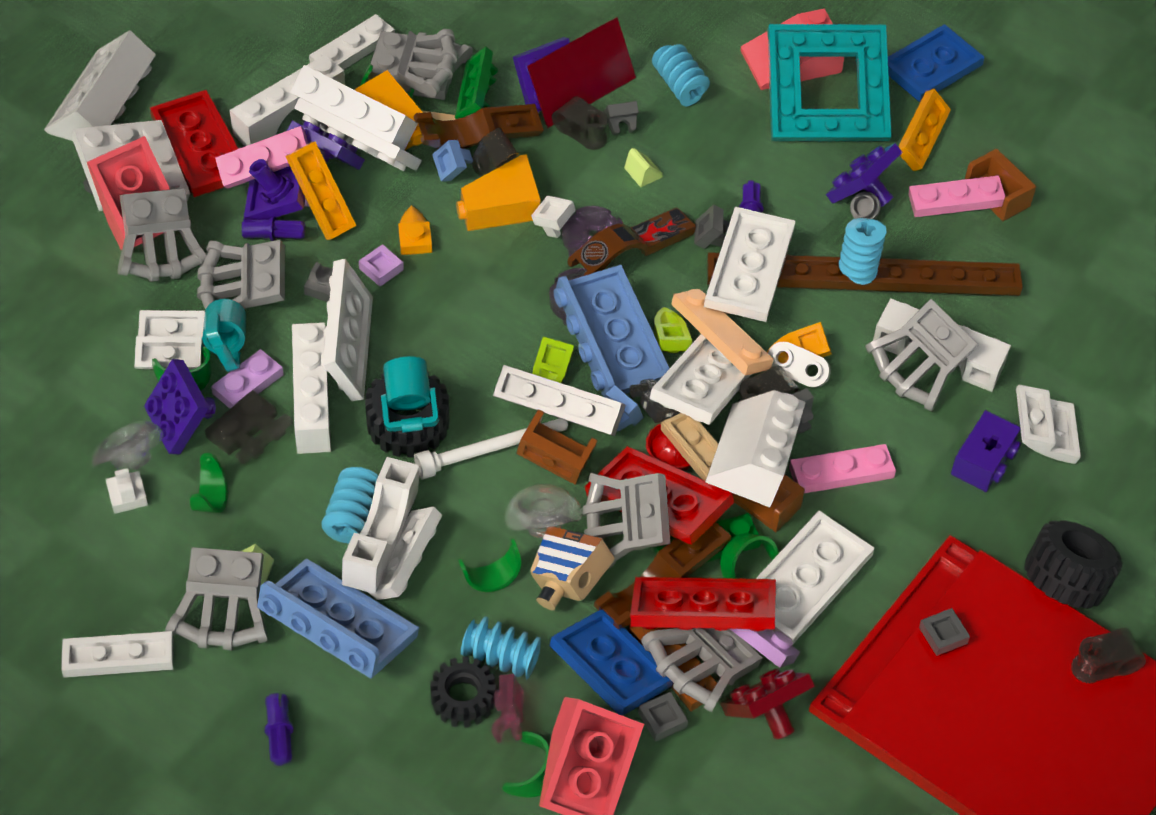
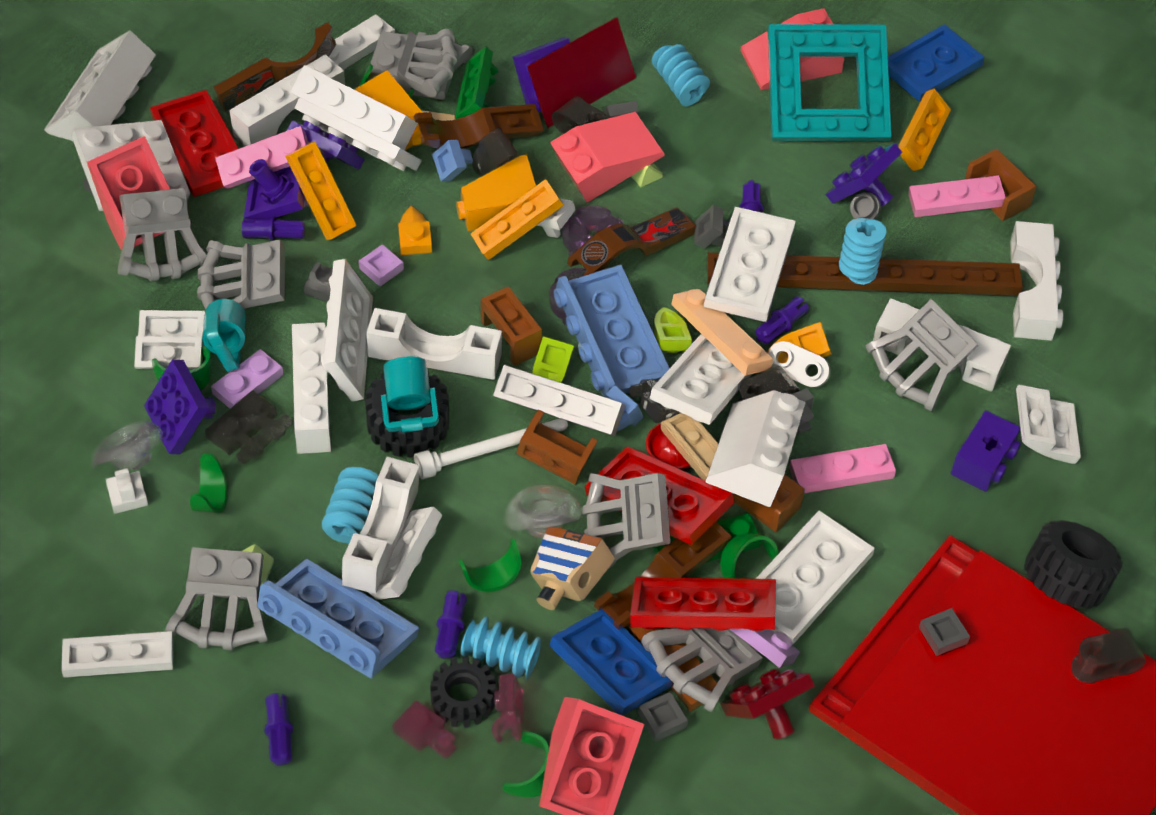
none -> reddish brown piece [214,22,336,112]
none -> white arch [366,308,502,380]
none -> clear pink plate [392,700,456,759]
none -> dark purple axle [434,591,468,659]
none -> light orange plate [471,179,564,260]
none -> dark orange panel [481,286,542,366]
none -> coral slope [550,112,665,203]
none -> dark purple axle [755,296,809,344]
none -> white arch [1010,221,1063,341]

